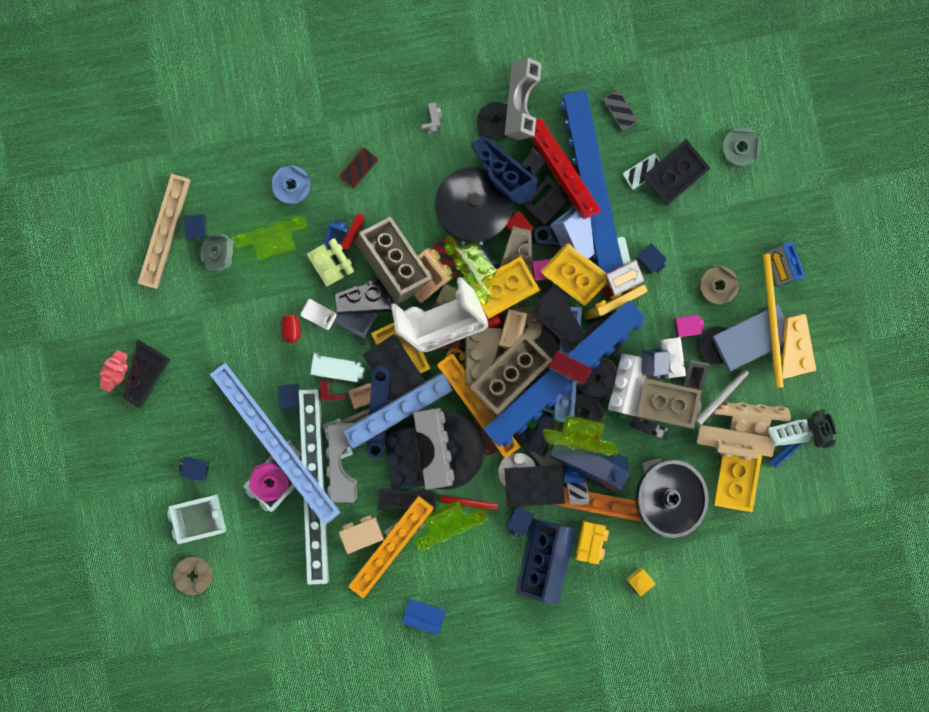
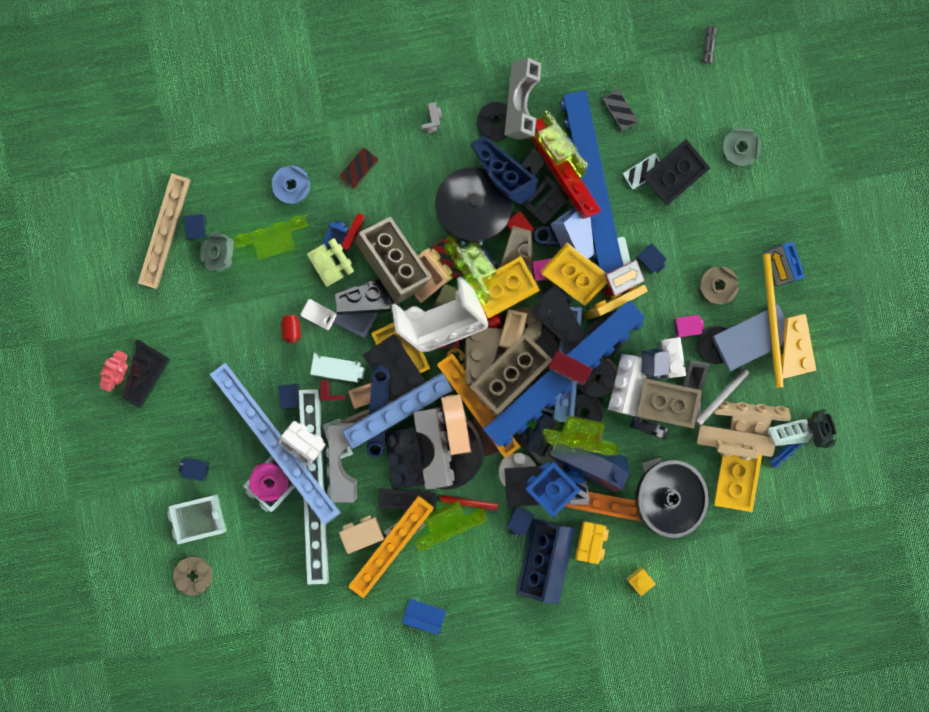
none -> white brick [278,421,325,467]
none -> light nougat arch [441,394,470,455]
none -> blue plate [525,461,581,517]
none -> clear neon green bracket [537,110,587,178]
none -> dark grey axle [702,26,717,64]

